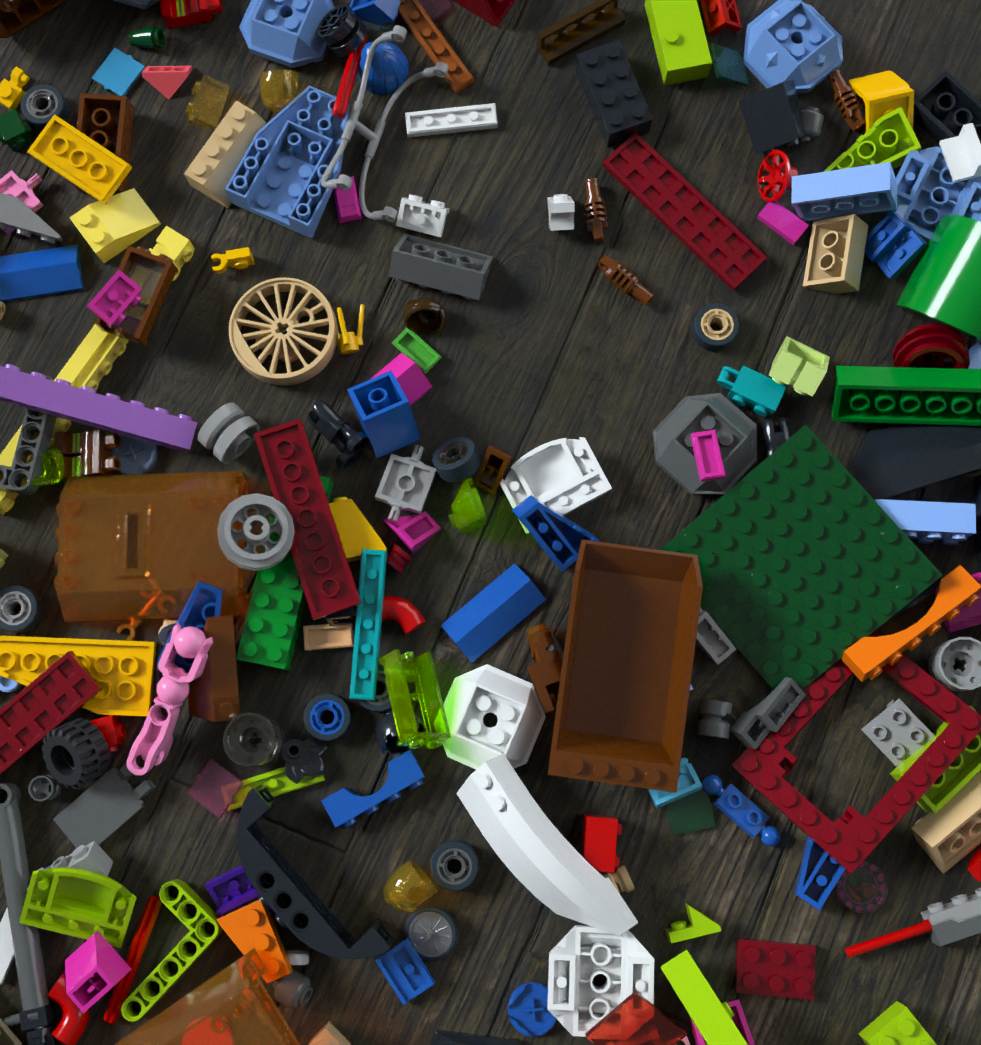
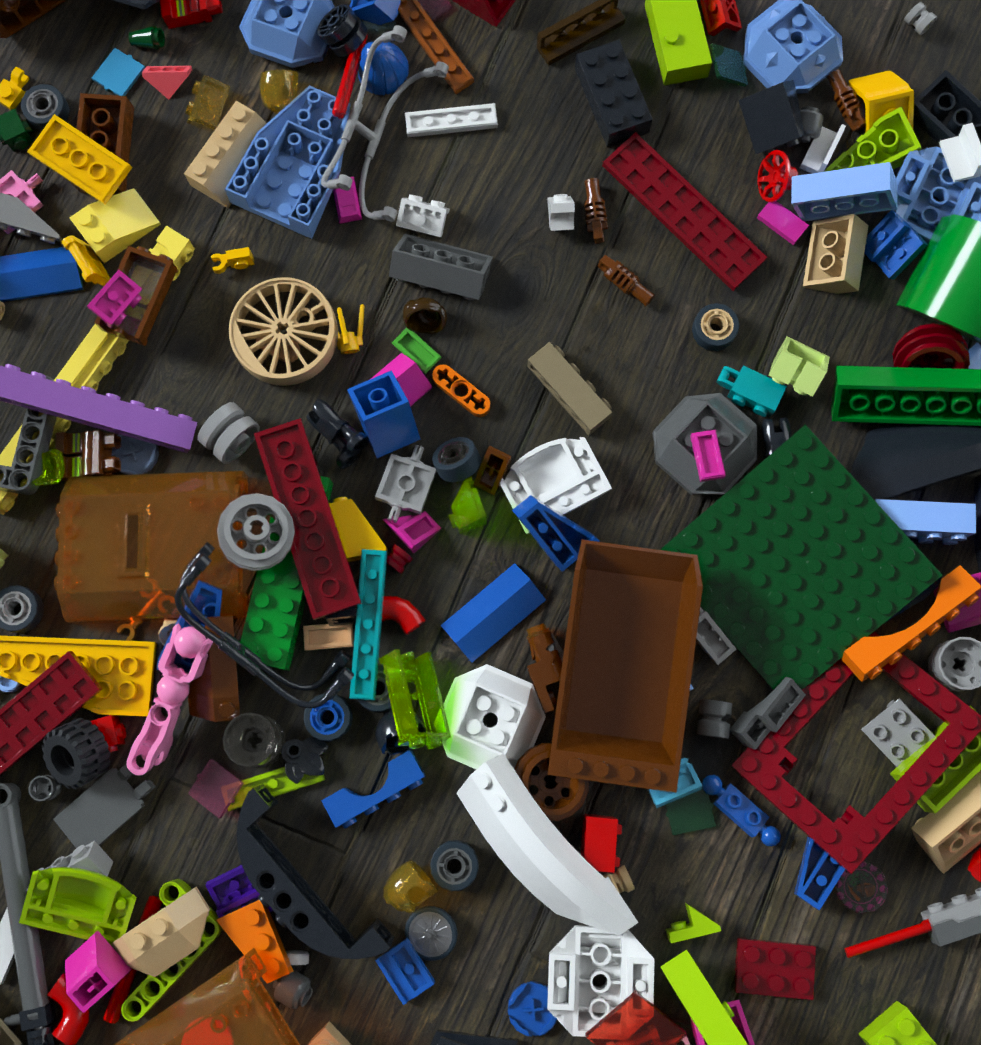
none -> yellow plate [62,236,111,287]
none -> tan wedge [112,886,210,977]
none -> black bar [175,541,354,709]
none -> orange beam [432,365,490,417]
none -> reddish brown wheel [514,743,589,821]
none -> dark tan brick [527,342,612,436]
none -> white panel [800,124,846,174]
none -> light grey wheel [904,2,937,35]

